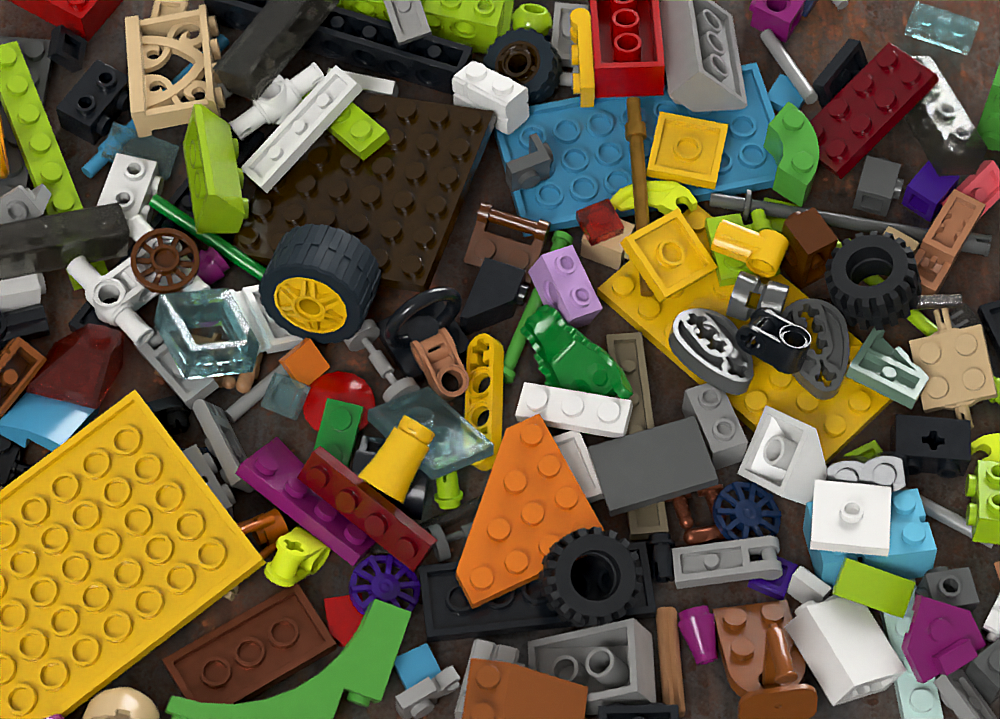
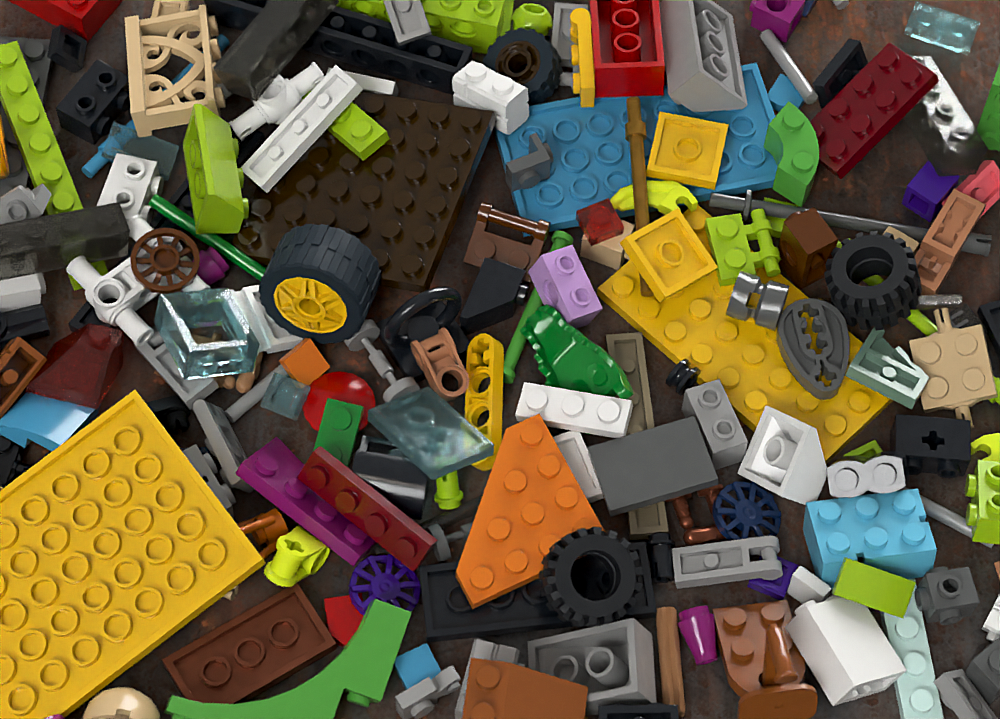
yellow plant [357,415,435,504] -> none
dark grey piece [668,308,754,395] -> none
yellow piece [711,219,789,278] -> none
black piece [735,308,812,374] -> none
white plate [810,480,891,557] -> none
dark grey brick [852,155,904,217] -> none
magenta plate [901,595,986,684] -> none
none -> black bush [666,359,701,396]

